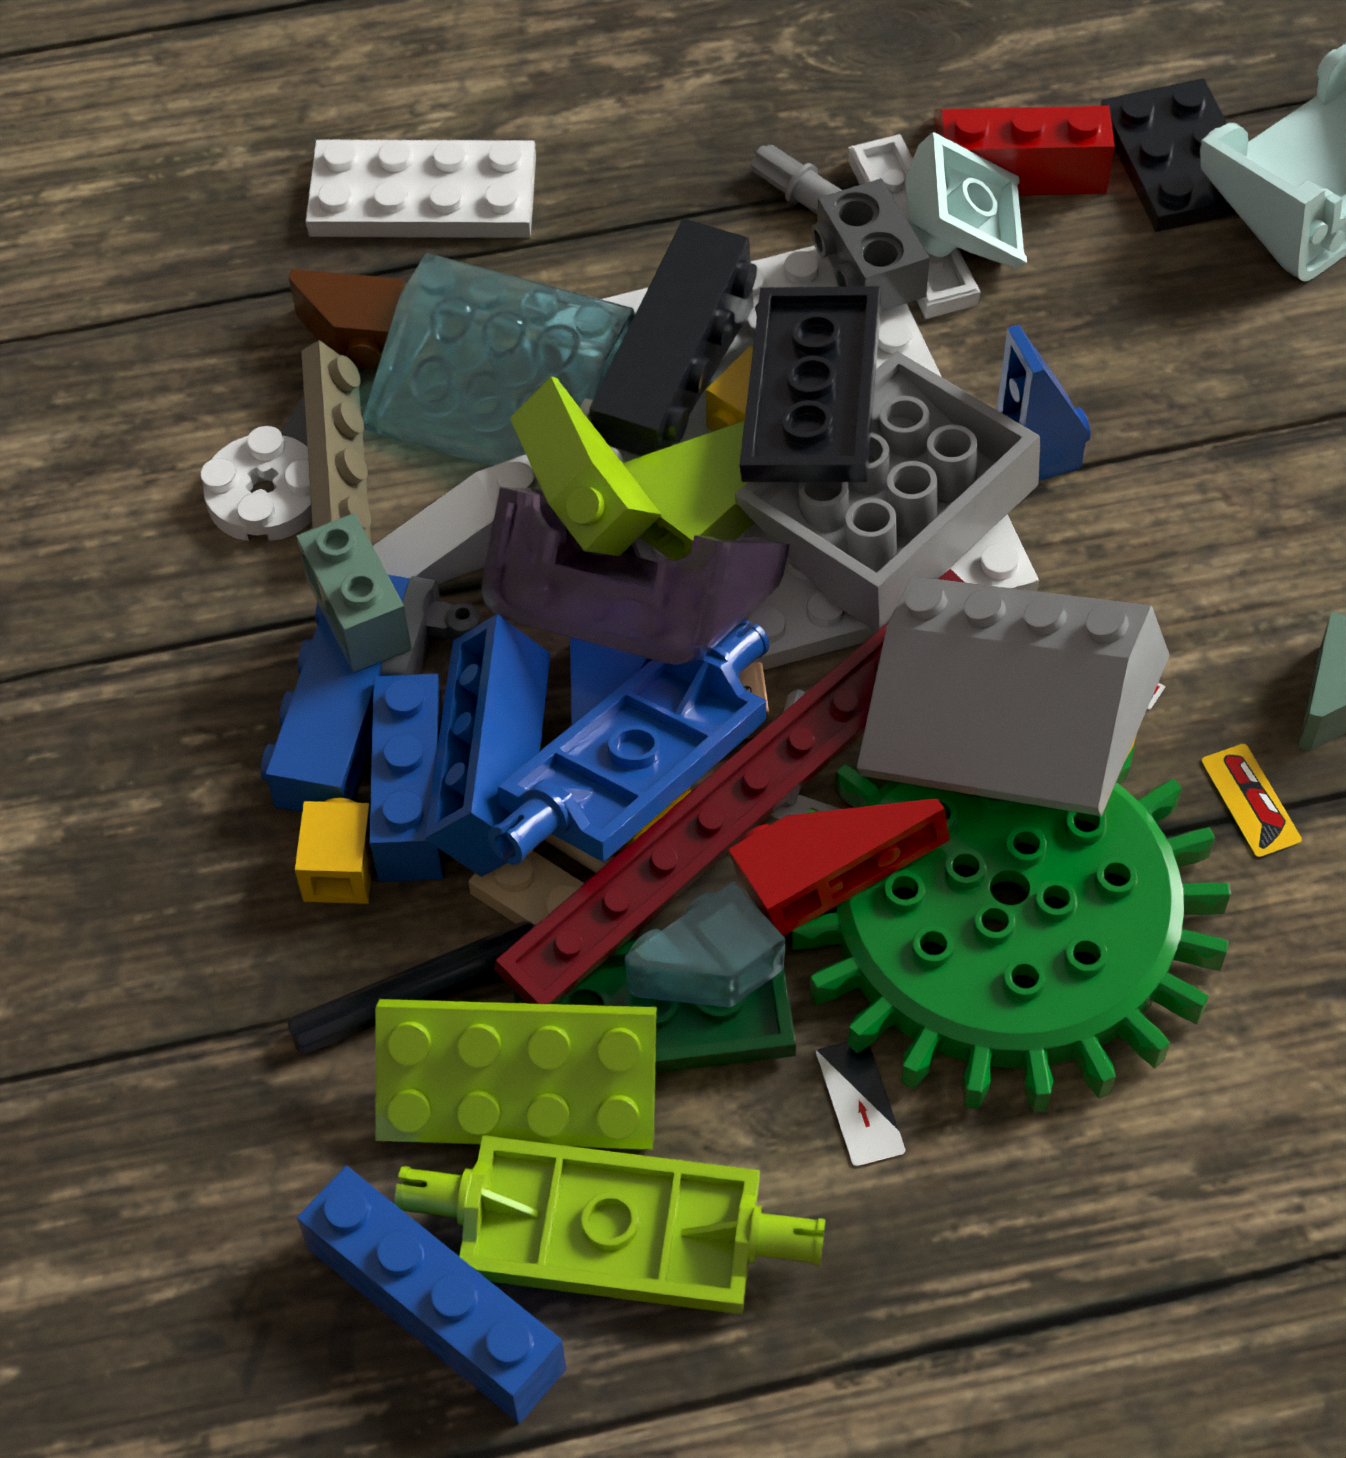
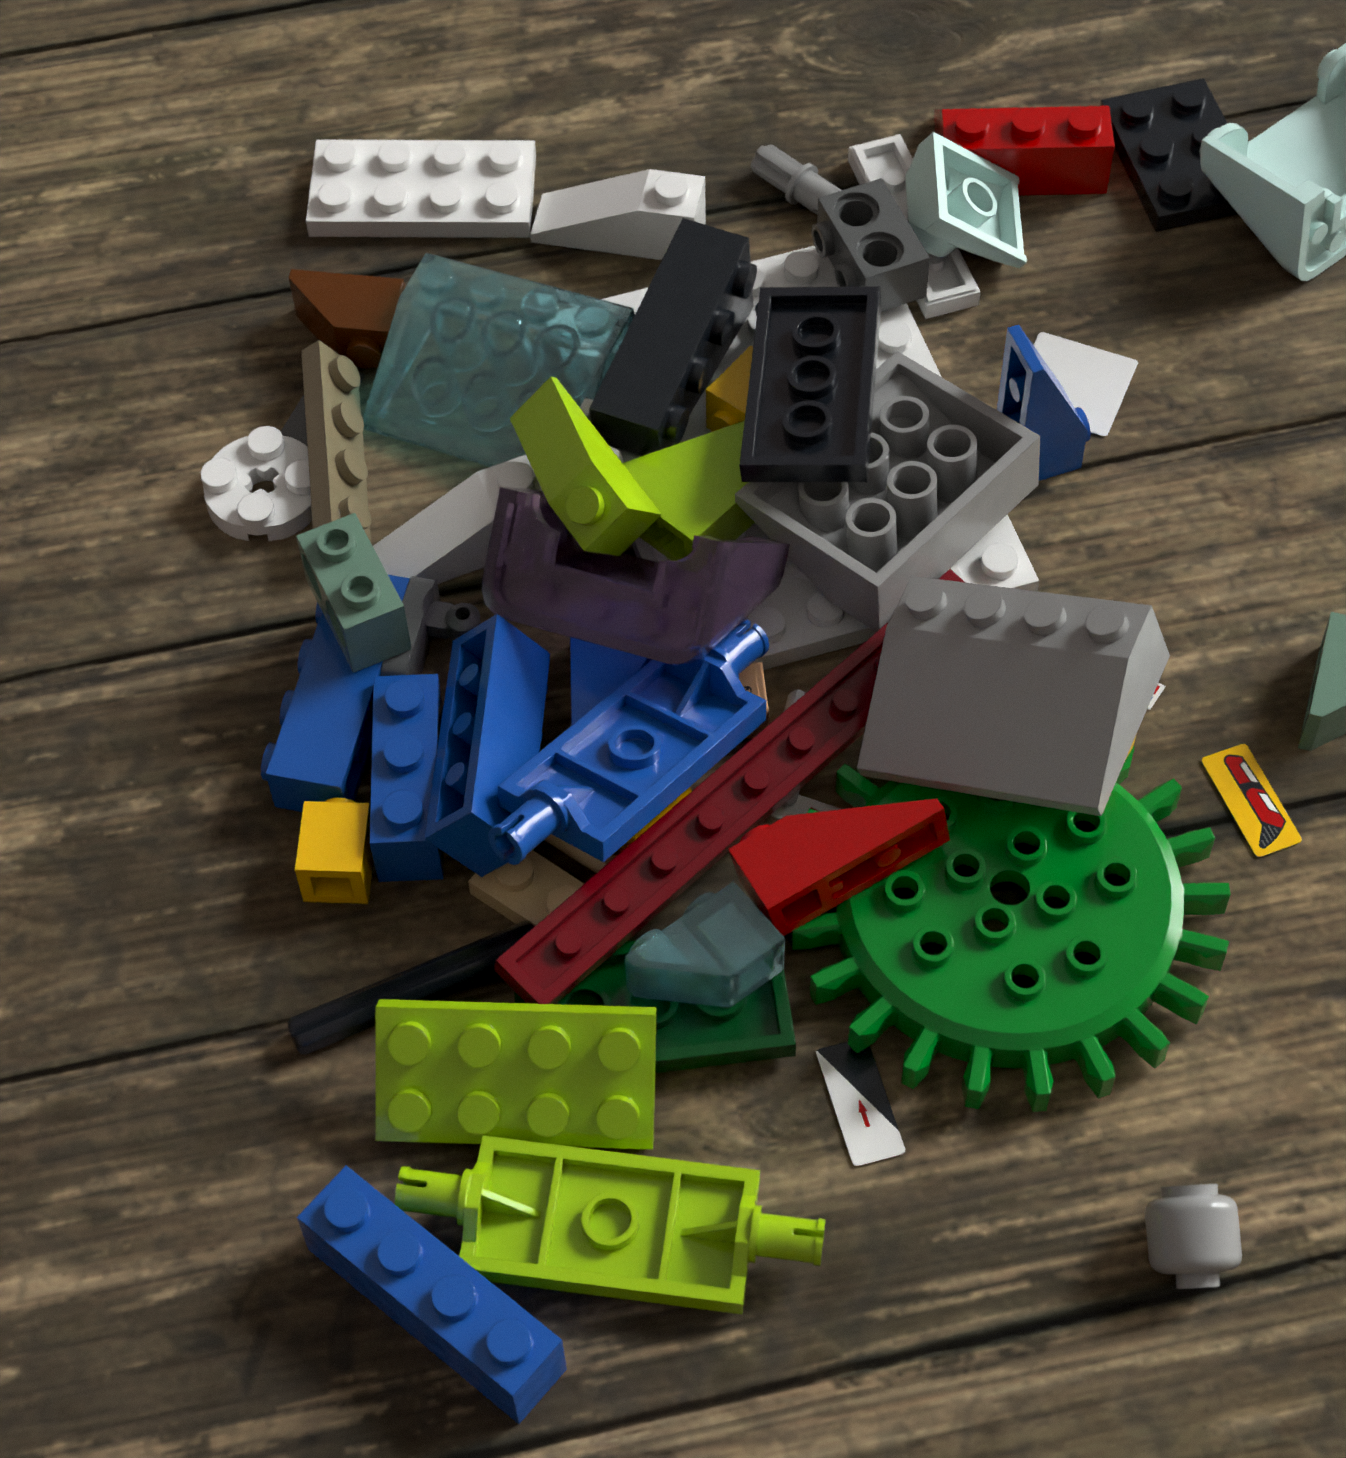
none -> white slope [530,169,706,260]
none -> white sticker [1034,332,1138,436]
none -> light grey head [1145,1184,1242,1289]

